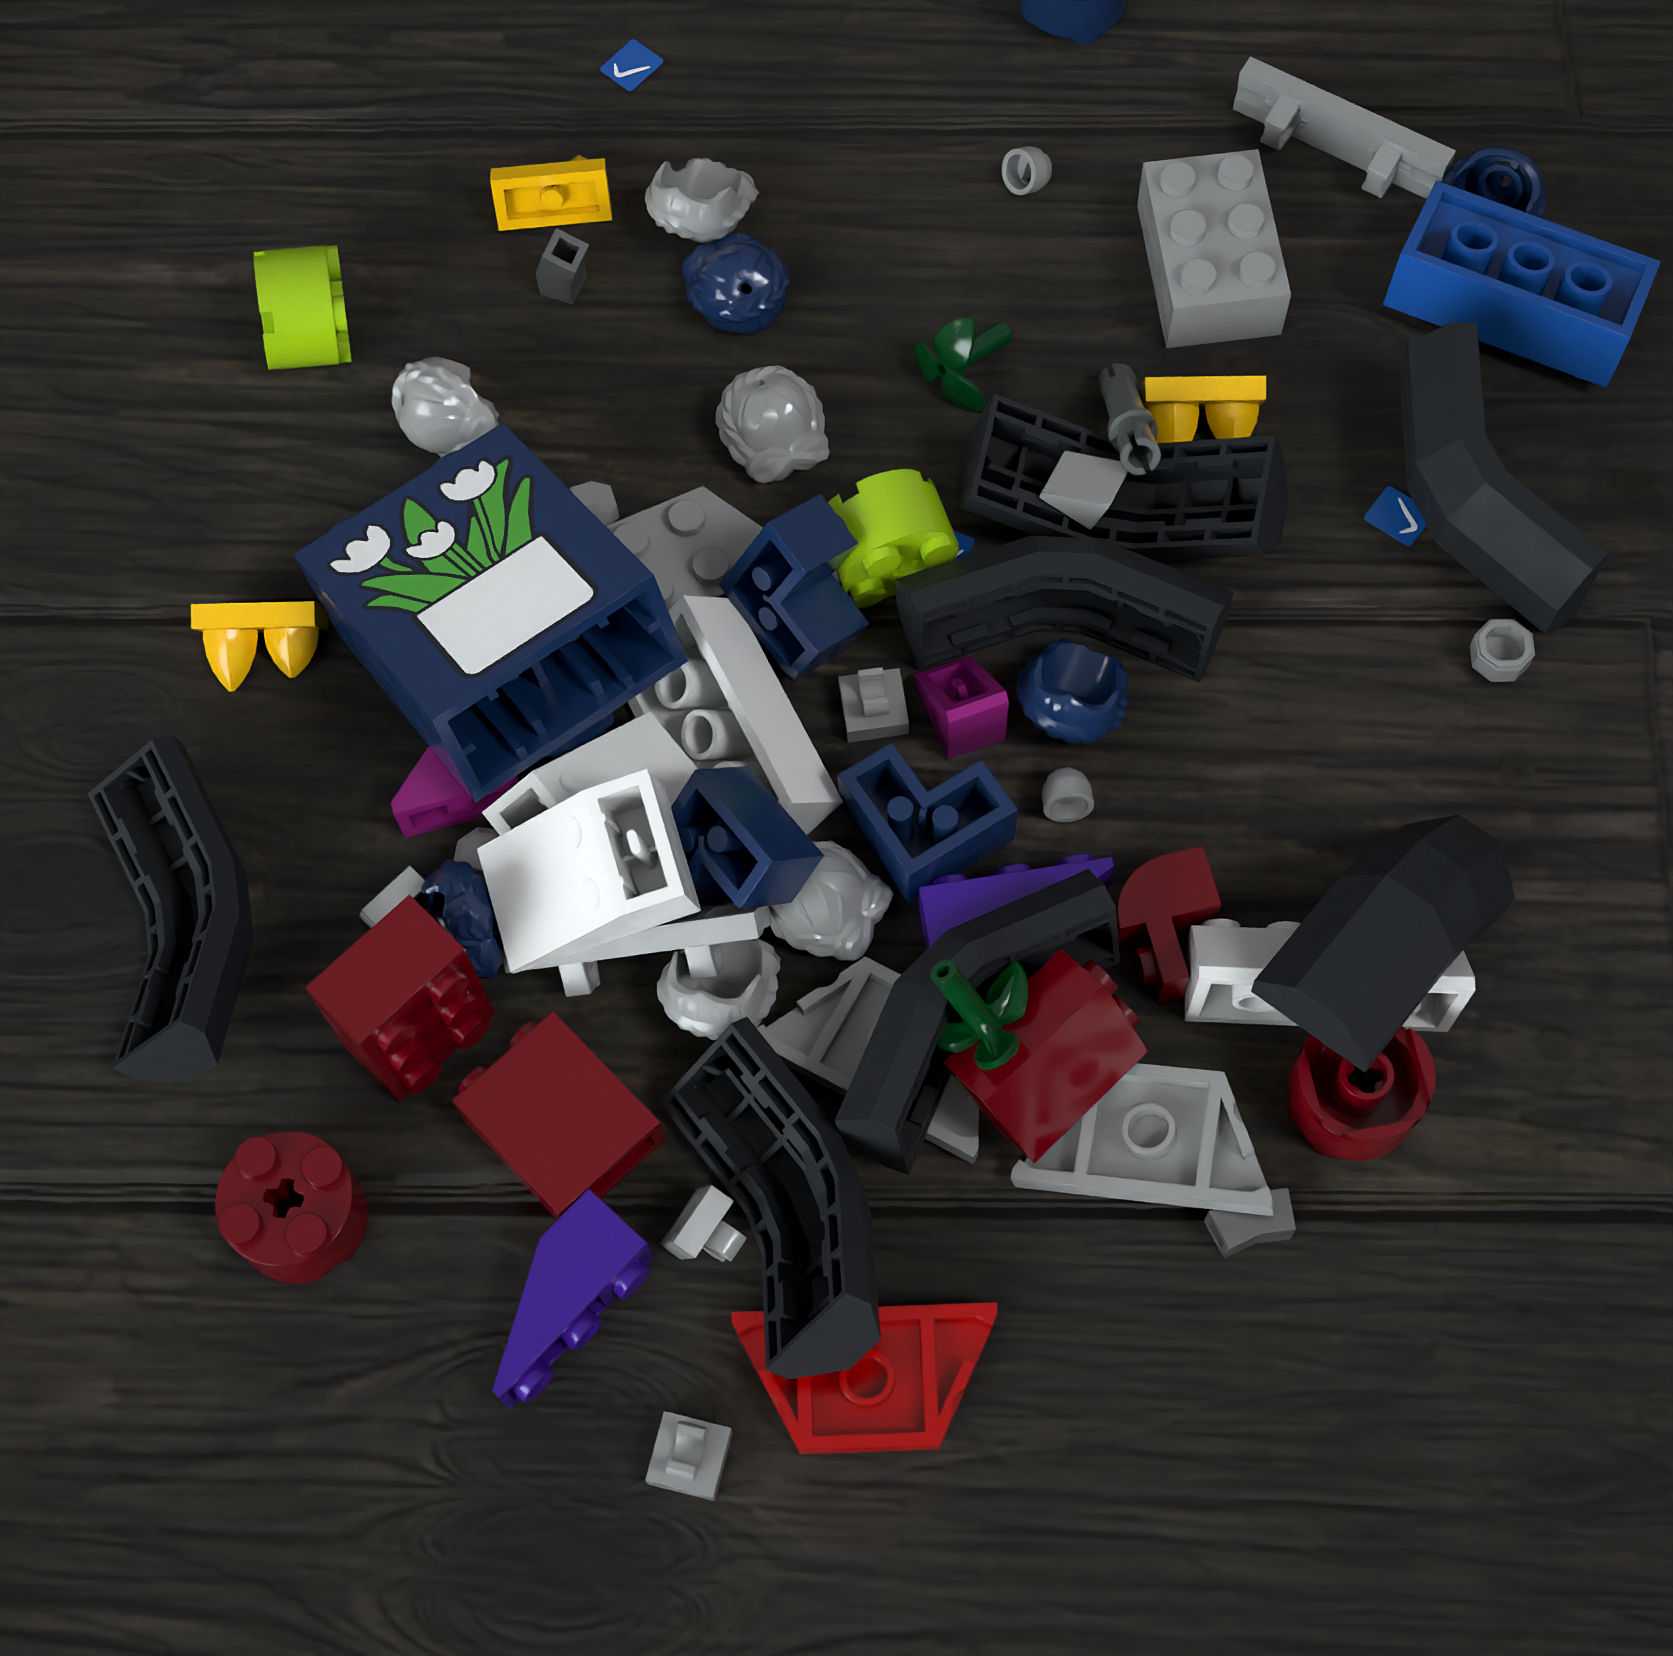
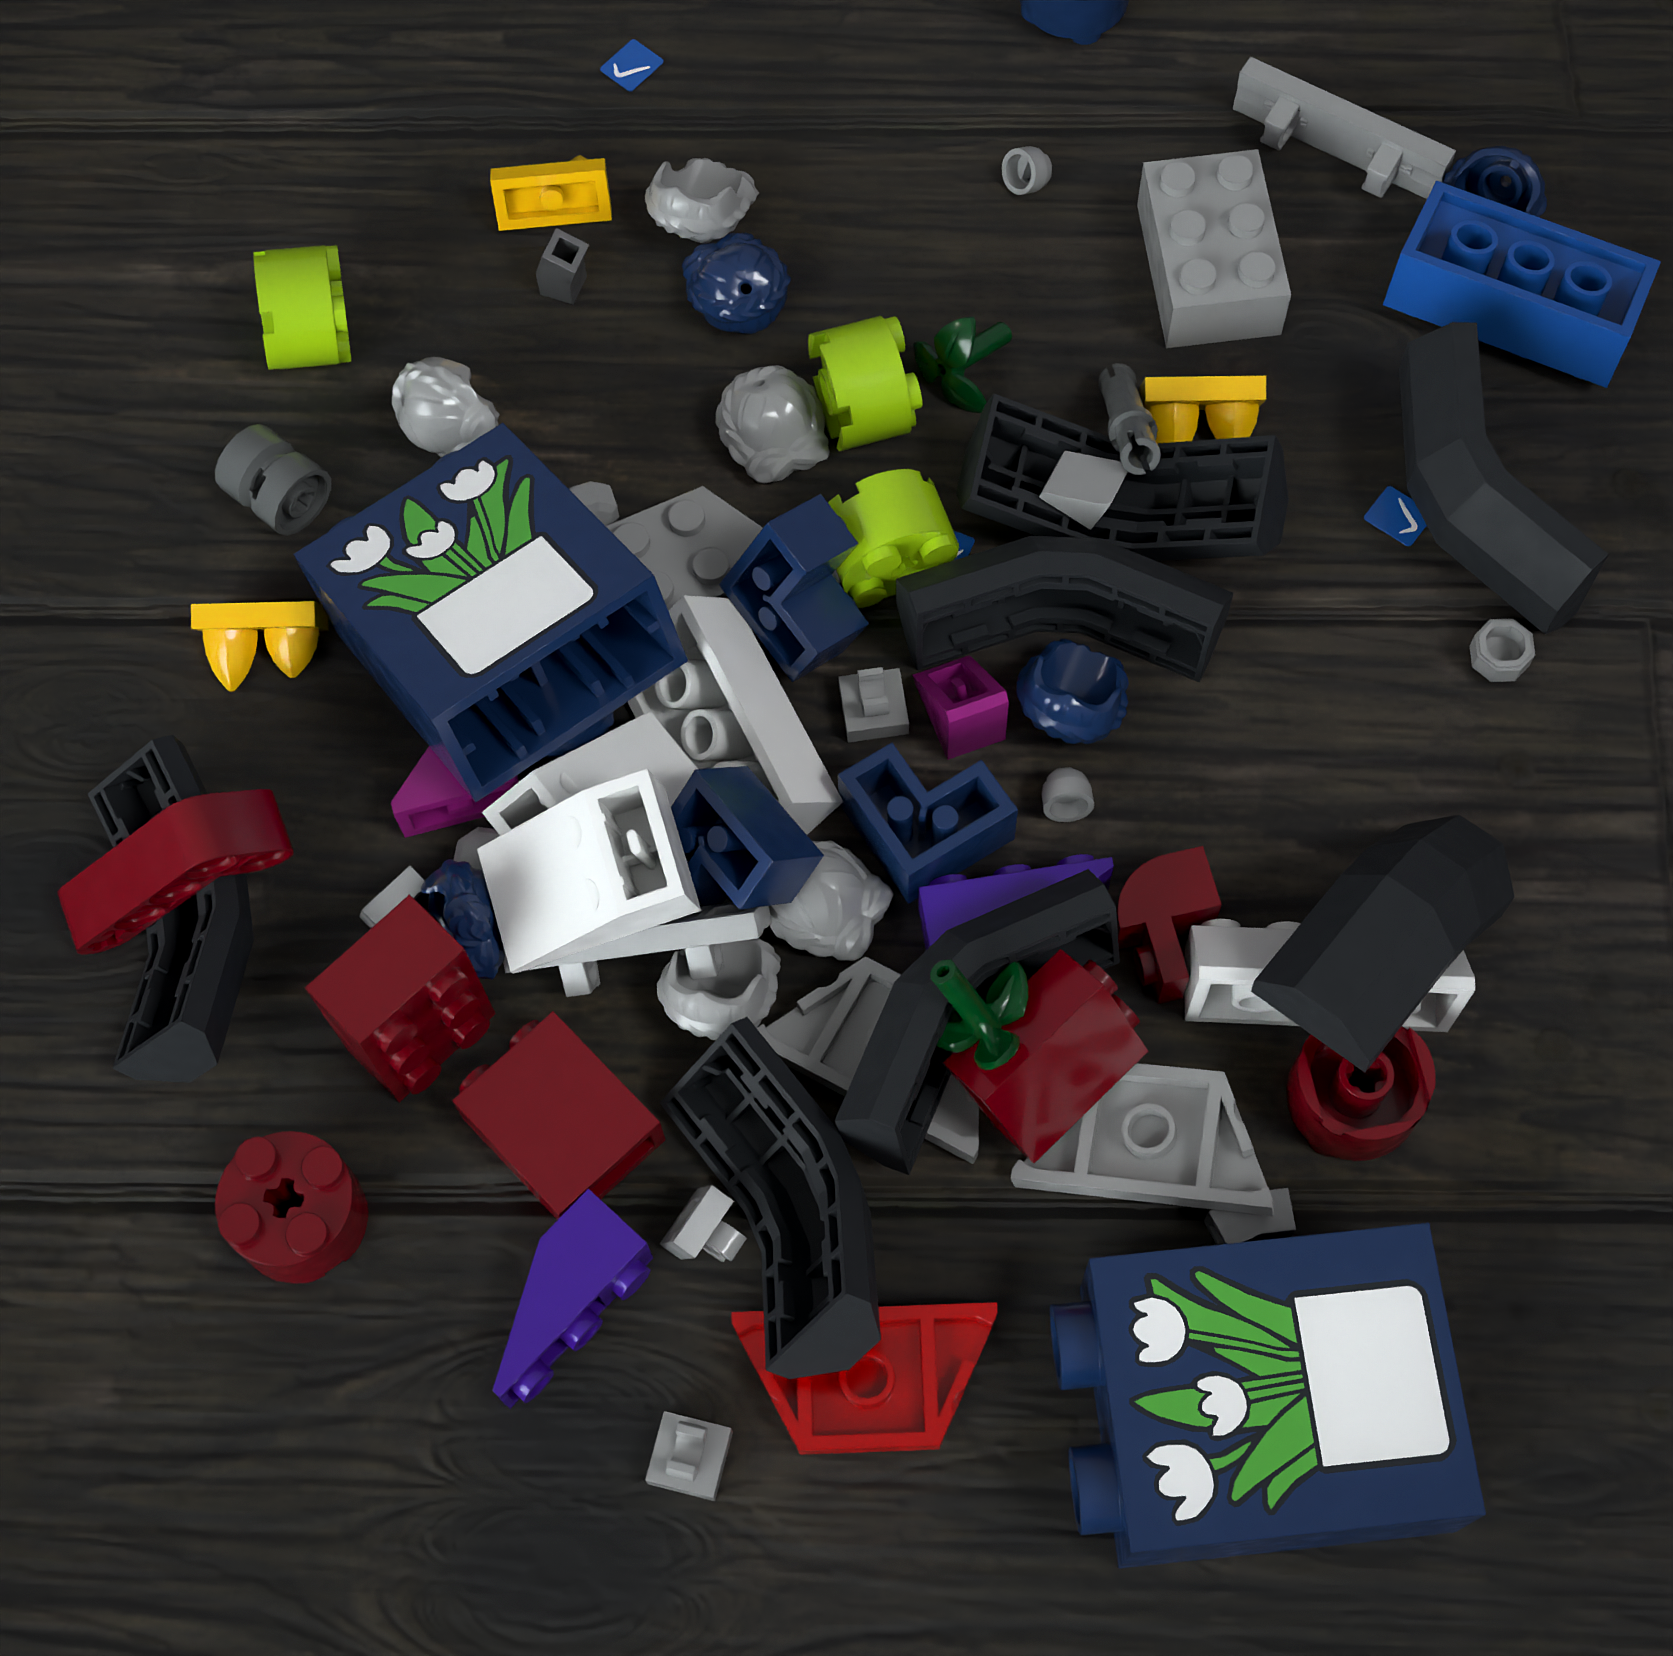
none -> dark red beam [57,789,294,955]
none -> dark grey wheel [215,424,331,536]
none -> lime brick [808,316,922,451]
none -> brick [1050,1223,1486,1569]

